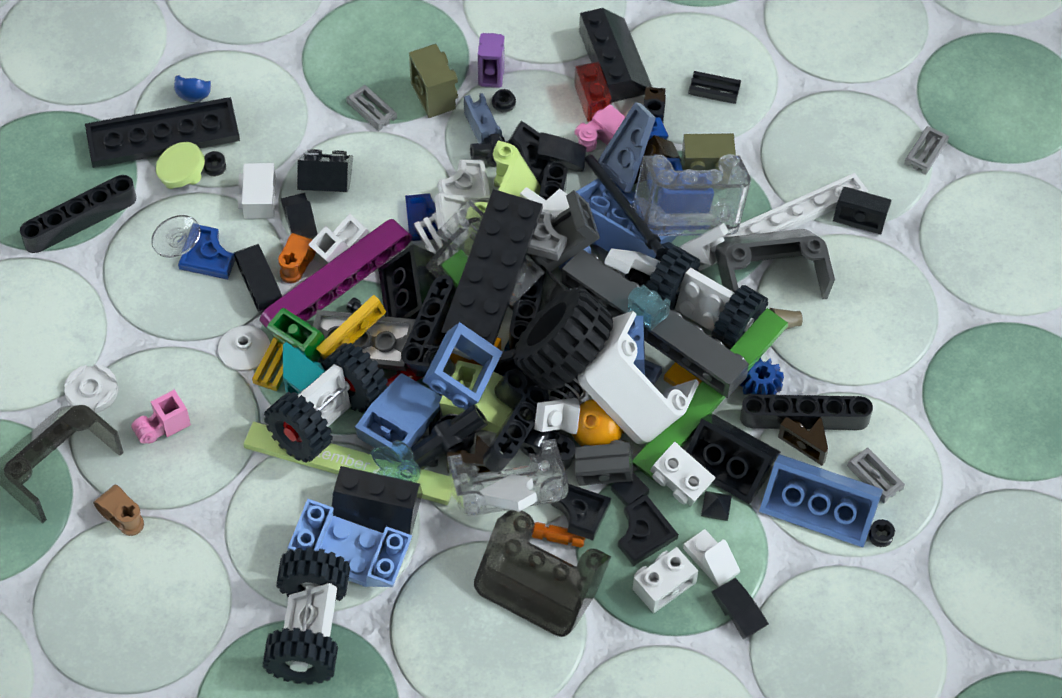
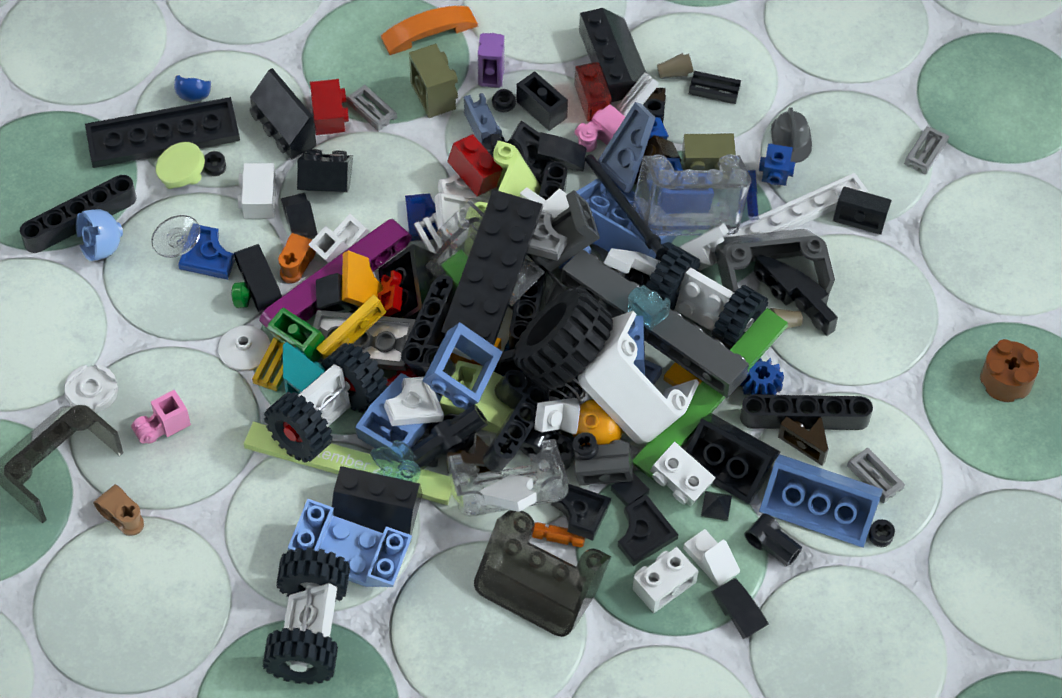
none -> light blue cylinder [76,209,123,261]
none -> green tile [231,282,251,308]
none -> black slope [249,68,317,160]
none -> red brick [310,79,349,135]
none -> black panel [316,273,353,312]
none -> light orange tile [342,250,383,307]
none -> red plate [378,270,403,317]
none -> orange slope [381,6,478,55]
none -> white tile [384,376,444,426]
none -> red brick [447,134,503,197]
none -> black brick [516,71,568,131]
none -> black bush [573,432,599,460]
none -> white tile [615,72,659,117]
none -> dark tan cone [657,53,694,78]
none -> black piece [744,513,802,567]
none -> clear blue tile [746,170,760,220]
none -> black slope [754,255,838,336]
none -> blue brick [758,143,795,186]
none -> dark grey piece [771,107,812,163]
none -> dark orange brick [980,339,1039,402]

